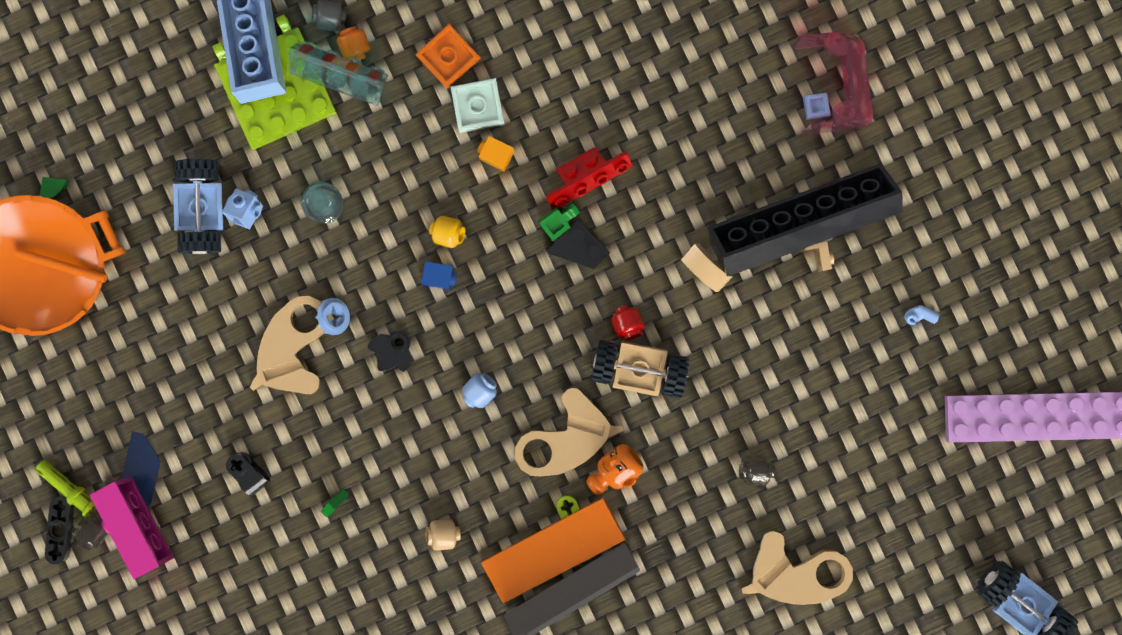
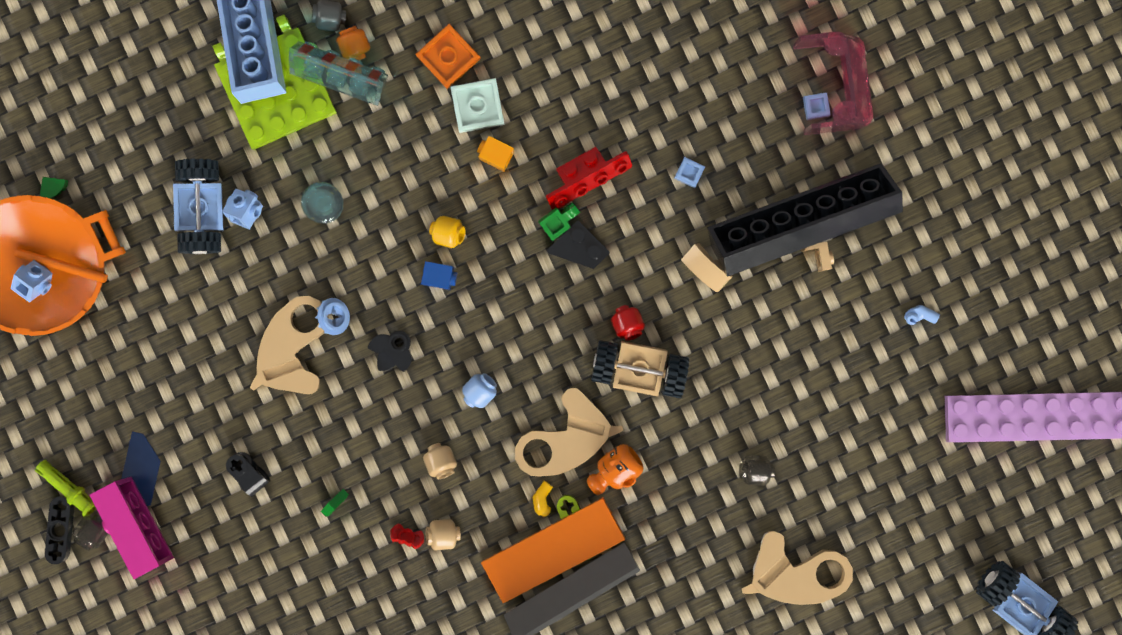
none -> light blue brick [11,260,53,303]
none -> red piece [390,523,424,549]
none -> tan head [423,443,457,480]
none -> yellow arm [532,481,553,517]
none -> light blue tile [674,157,705,188]

